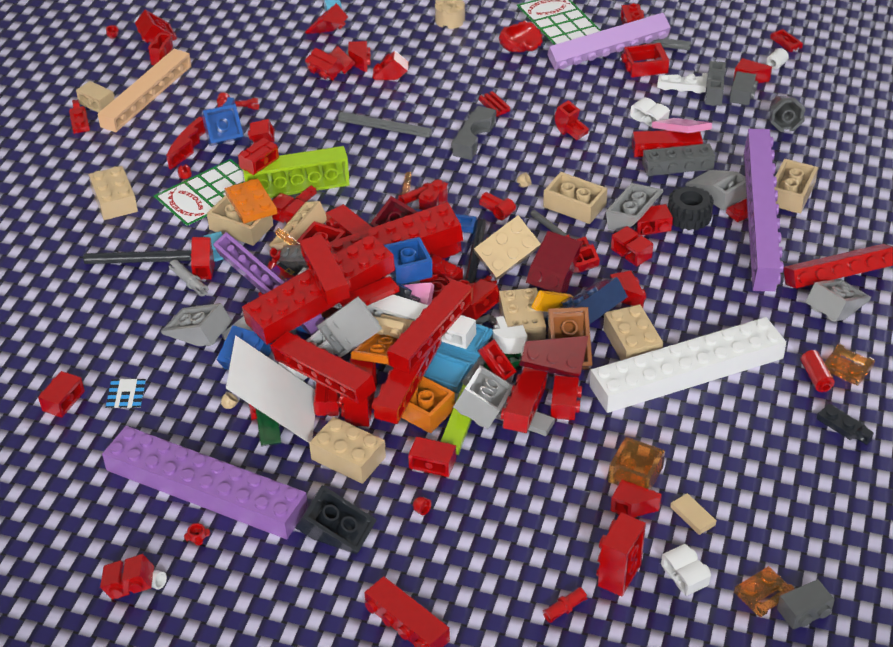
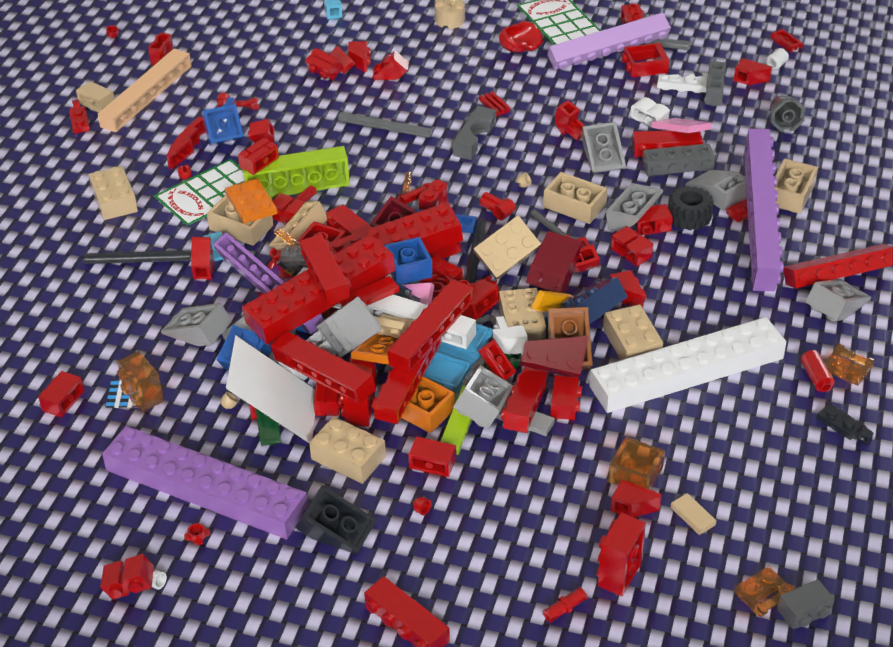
red slope [135,9,177,43] -> none
light grey pin [169,260,209,296] -> none
red slope [305,3,348,34] -> none
white brick [661,544,711,596] -> none
dark grey brick [730,71,758,106] -> none
none -> clear orange piece [117,351,164,412]
none -> light grey slope [581,122,626,173]

